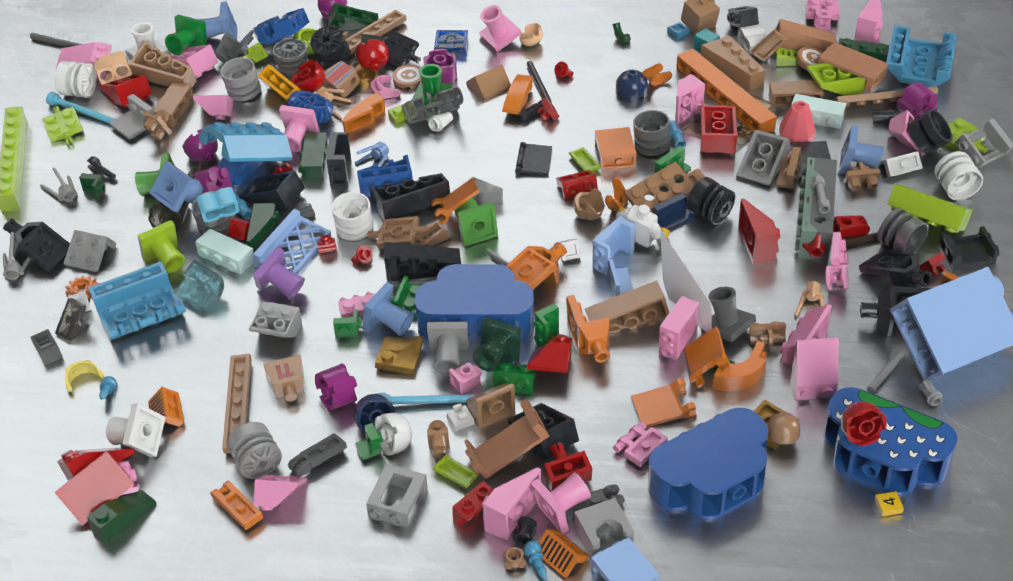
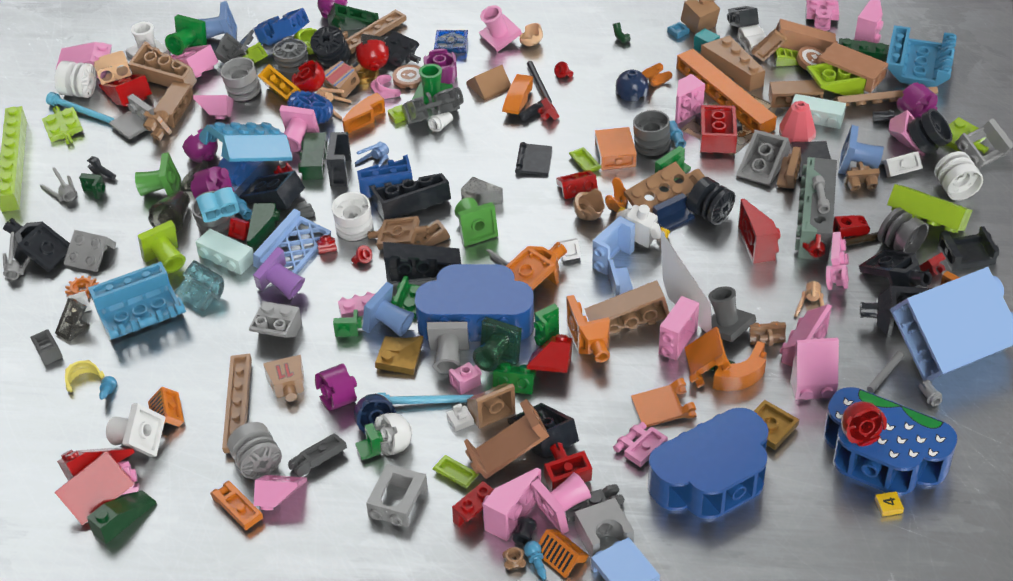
dark grey bar [30,33,82,47] -> none
medium blue plant [149,162,203,212] -> none
medium nougat hips [427,420,450,458] -> none
orange flag [431,177,480,224] -> none
medium nougat hair [768,412,800,444] -> none

